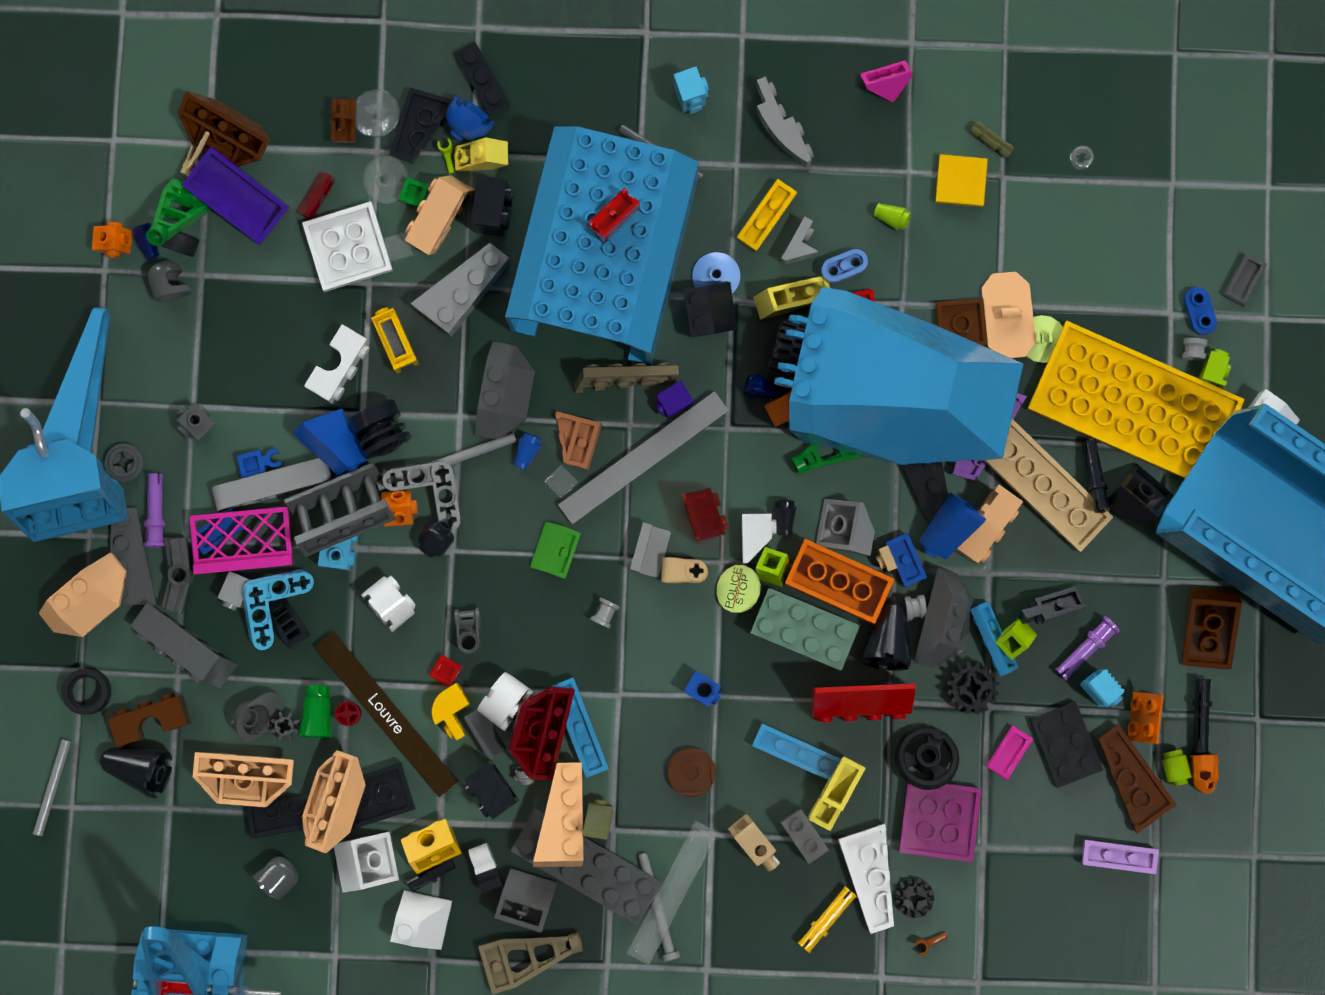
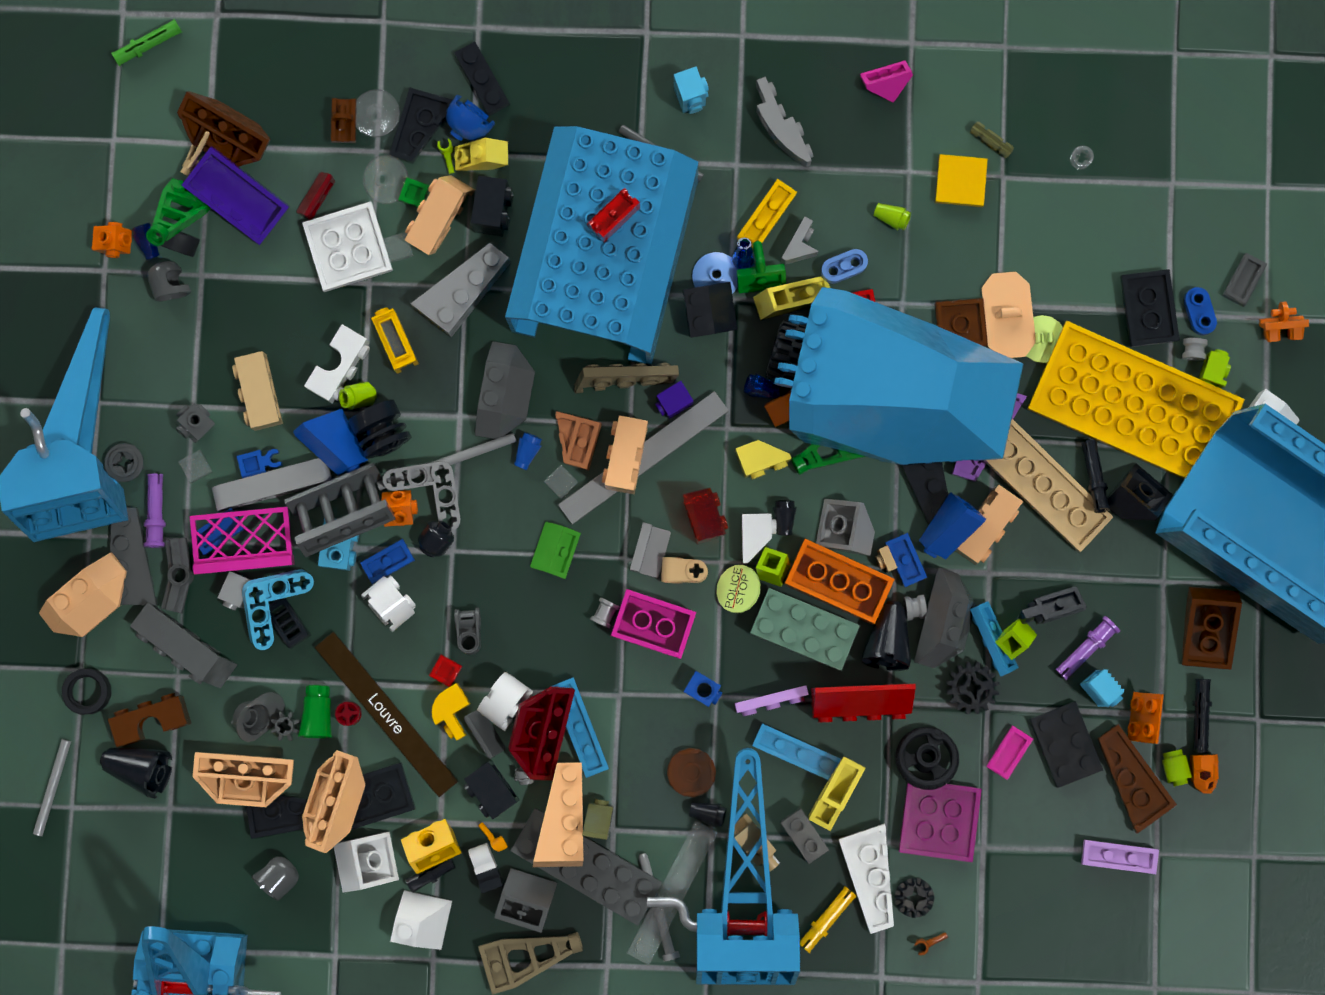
none -> bright green pin [112,19,182,66]
none -> clear tile [178,450,213,483]
none -> tan brick [232,351,283,431]
none -> lime brick [339,382,377,410]
none -> blue plate [360,539,415,584]
none -> light orange hand [478,822,508,852]
none -> light nougat wedge [602,415,648,495]
none -> dark pink brick [611,589,696,659]
none -> dark azure piece [647,748,800,985]
none -> black cone [689,802,727,828]
none -> clear blue cone [731,237,755,269]
none -> lavender plate [734,685,809,716]
none -> light yellow slope [735,440,791,480]
none -> green plate [736,241,786,294]
none -> black plate [1120,269,1180,348]
none -> orange hips [1259,302,1309,342]

